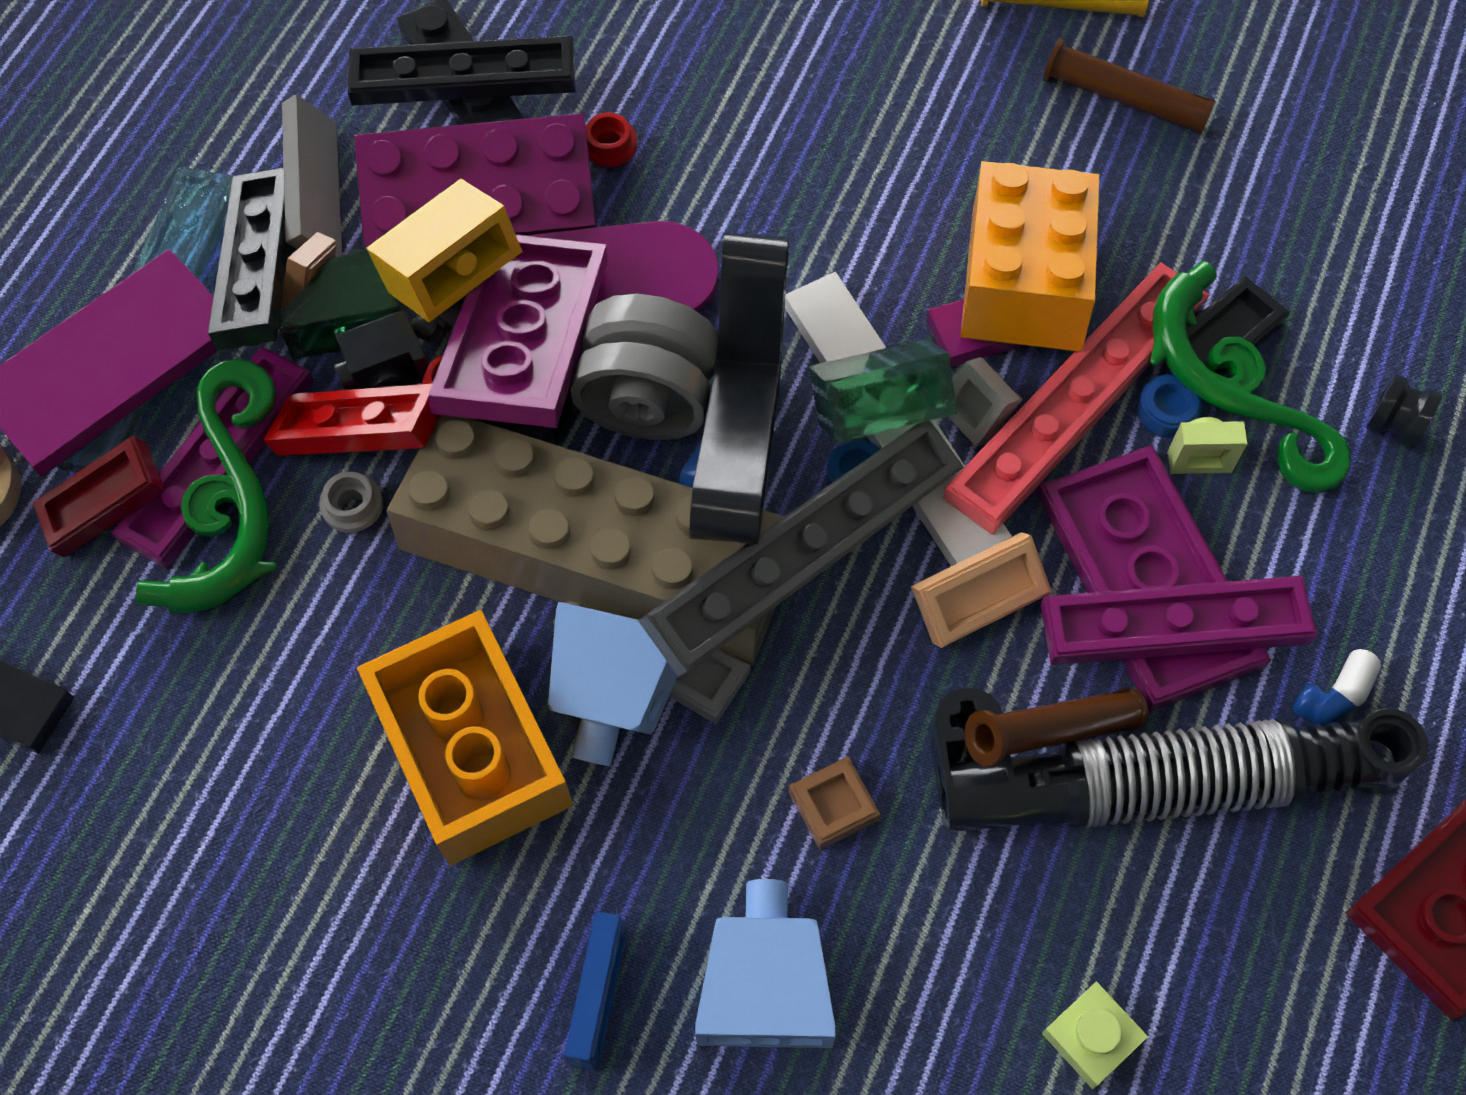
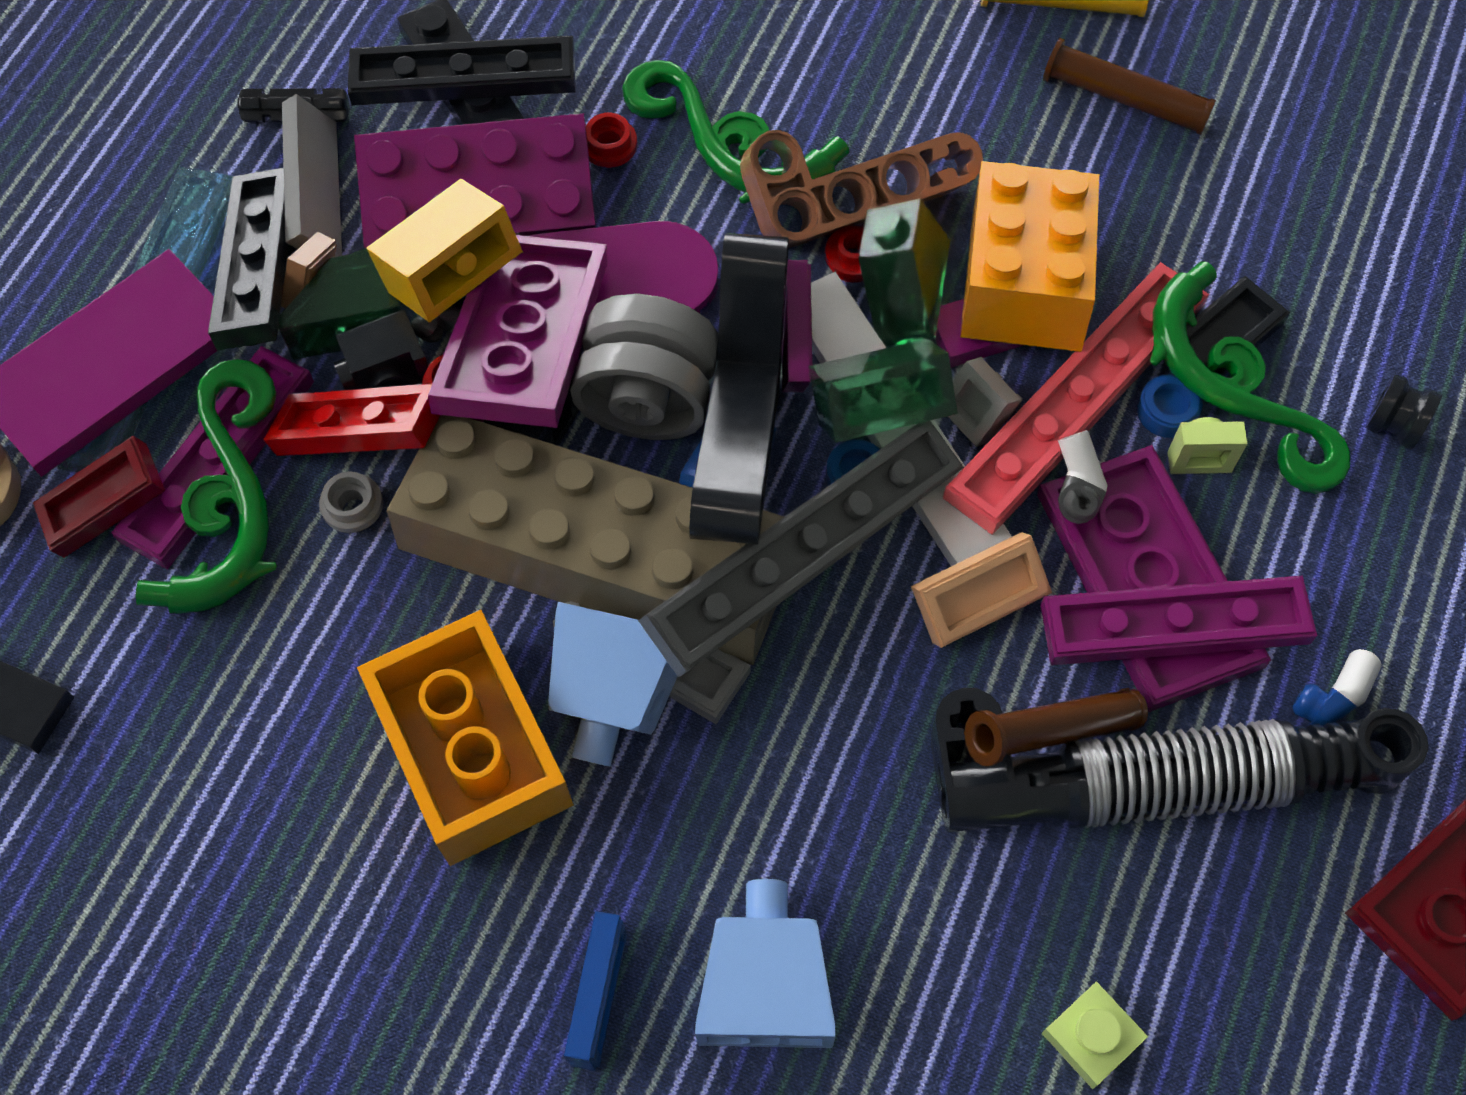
medium nougat tile [788,756,880,850] -> none
none -> black axle [237,88,350,122]
none -> green plant [622,60,849,204]
none -> nougat beam [740,130,983,248]
none -> magenta tile [782,260,813,392]
none -> red plate [825,226,884,283]
none -> clear green slope [858,199,951,347]
none -> arm [1058,430,1107,524]

